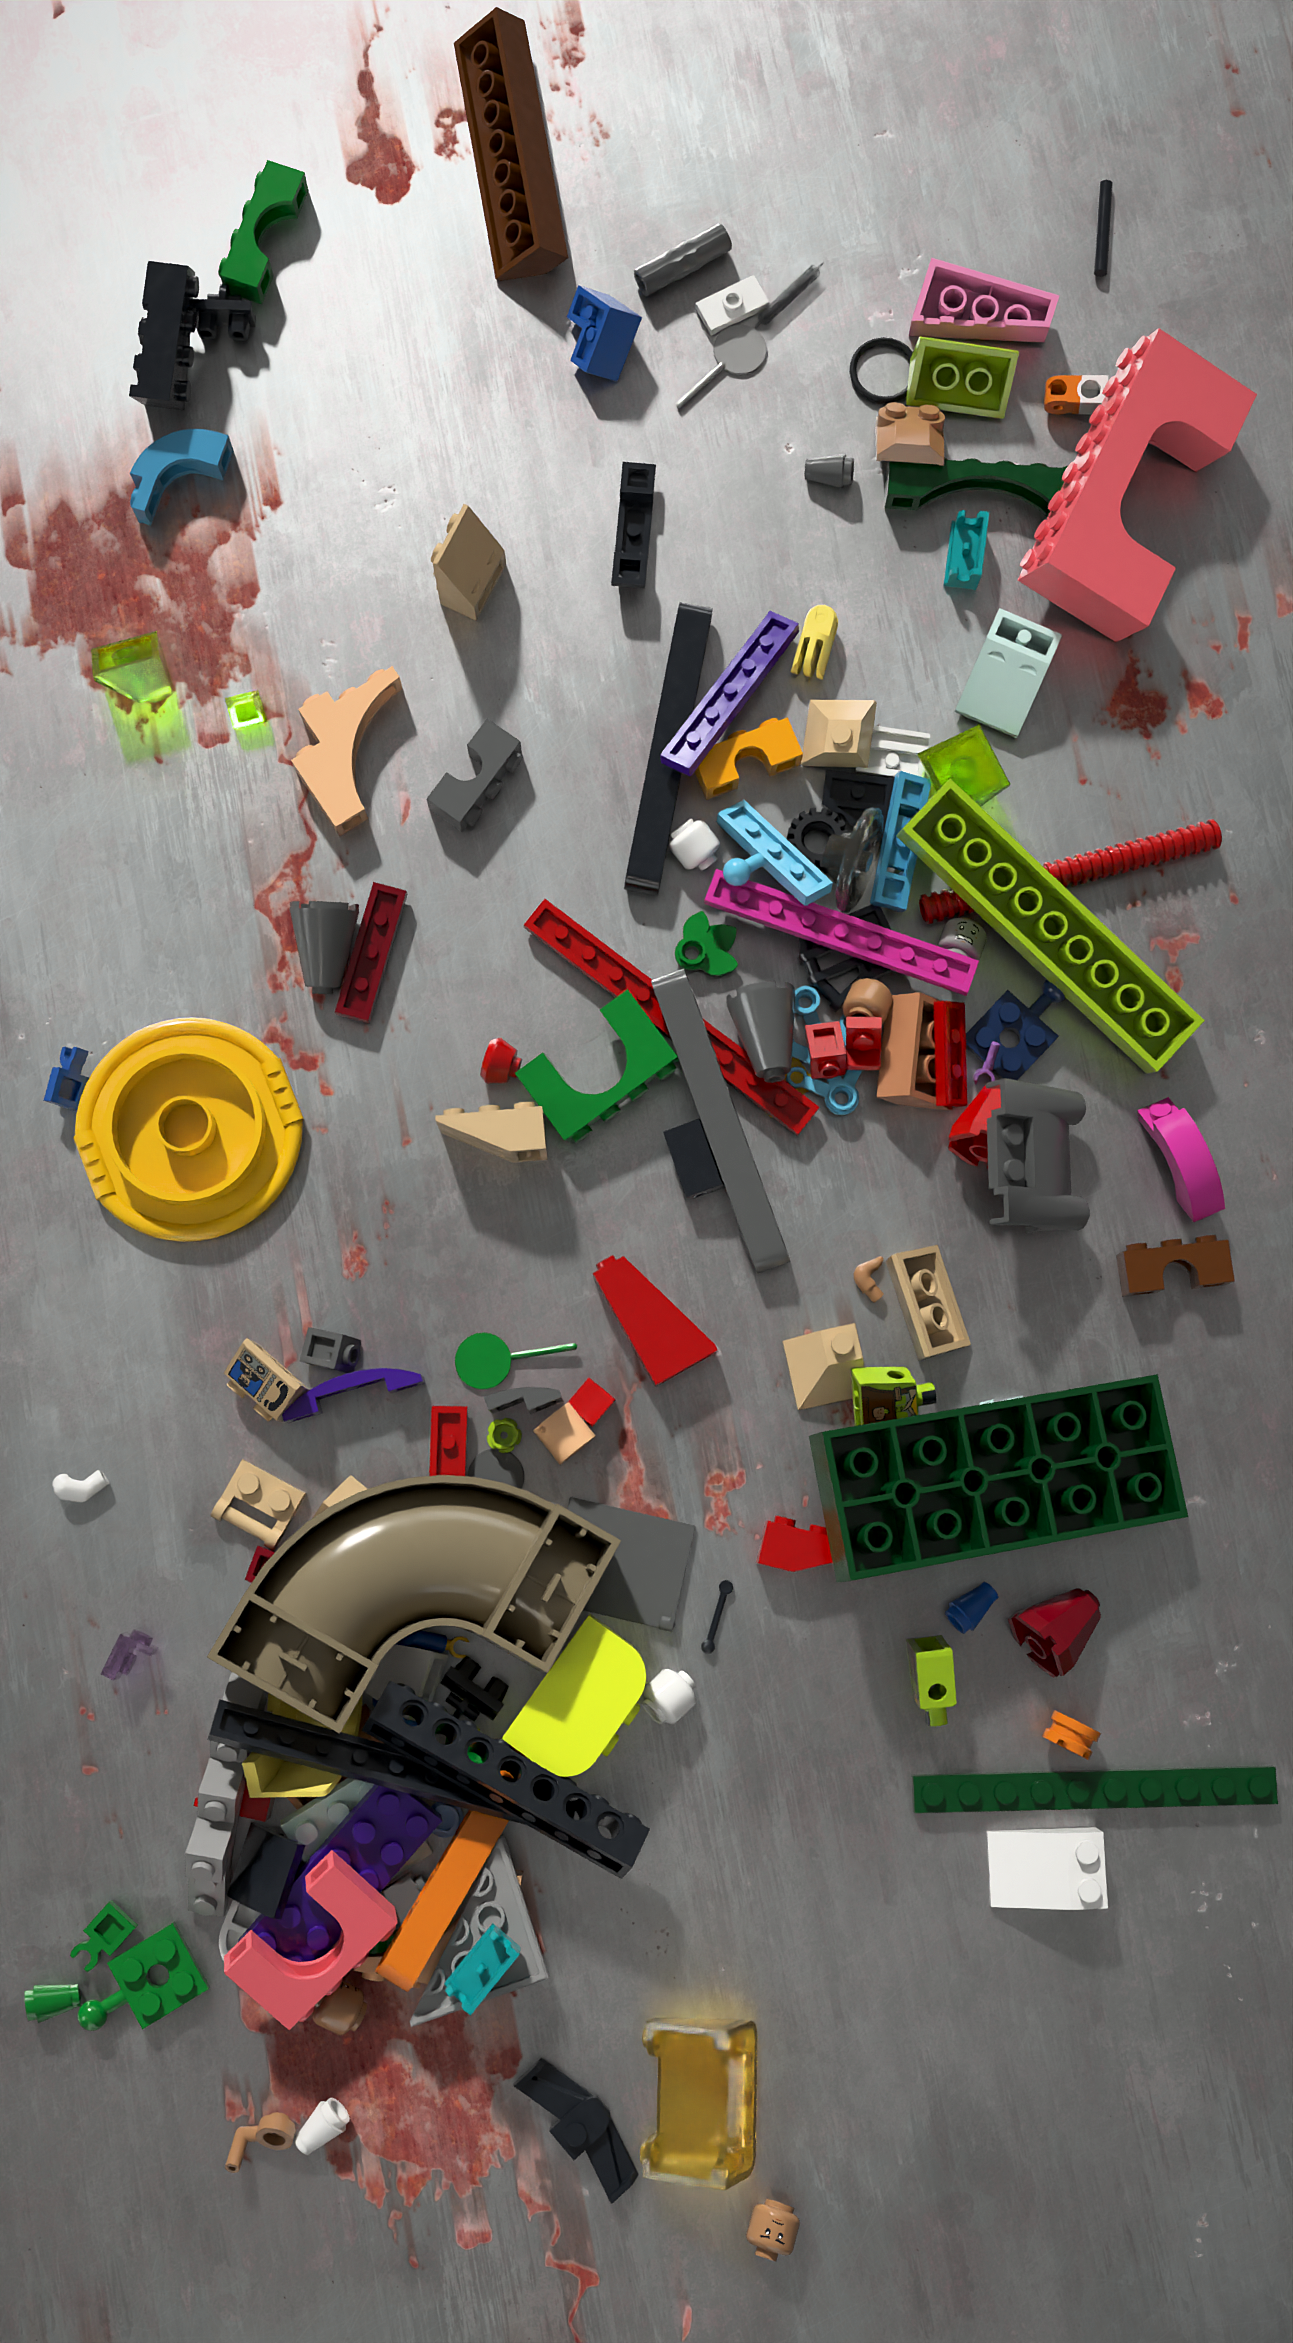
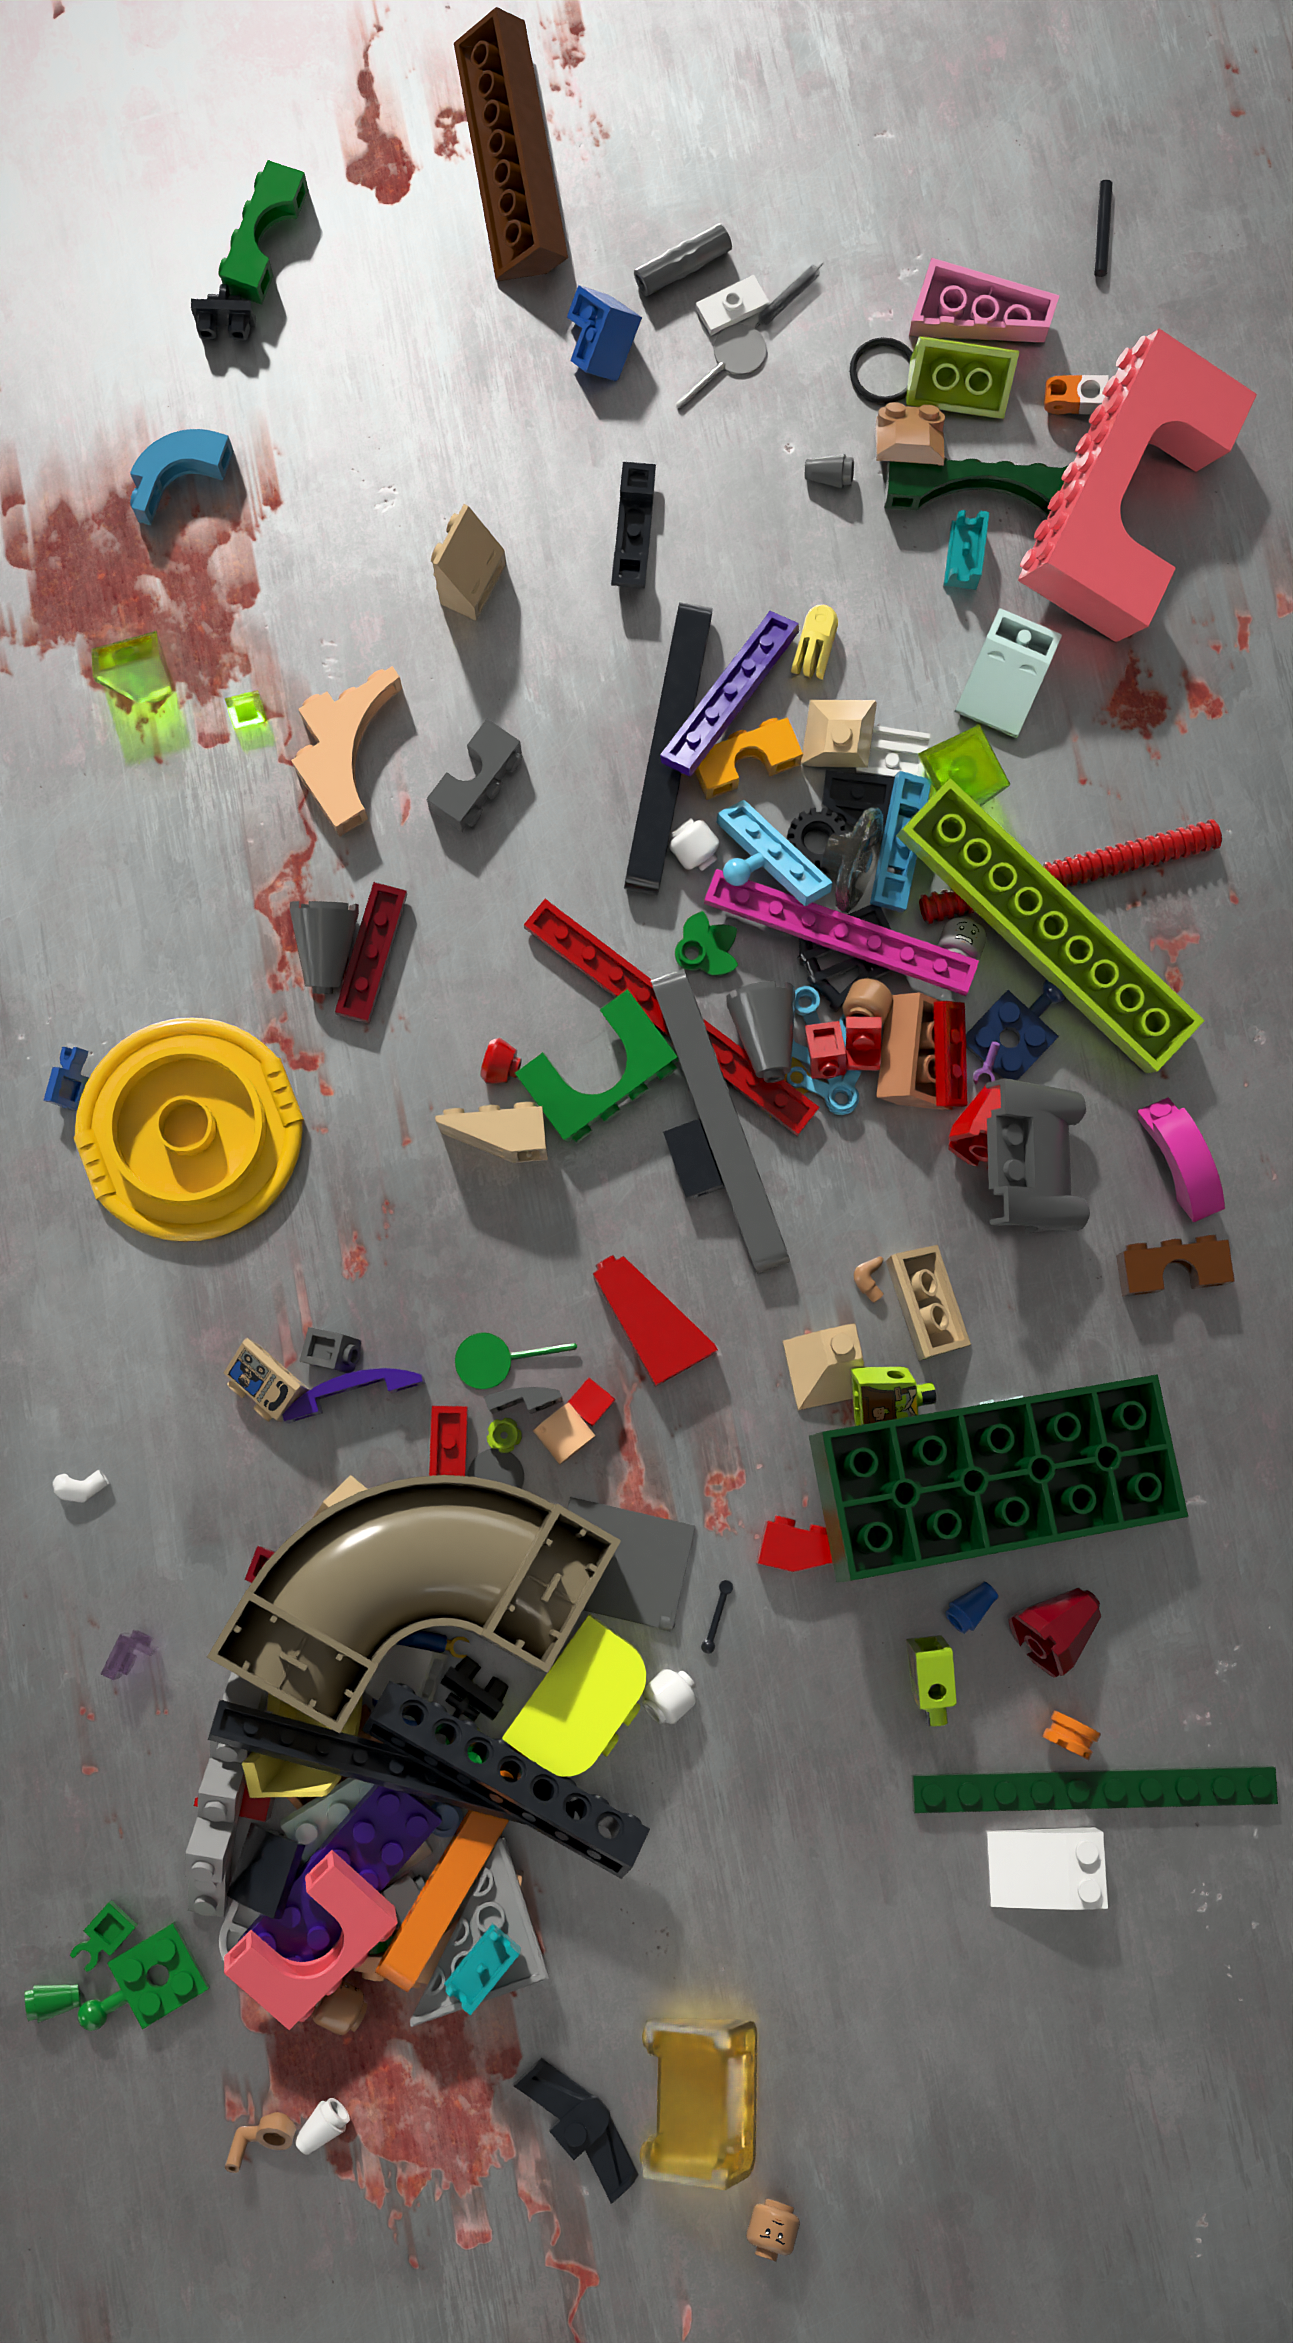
black wedge [129,261,199,410] -> none
tan plate [211,1459,307,1551] -> none

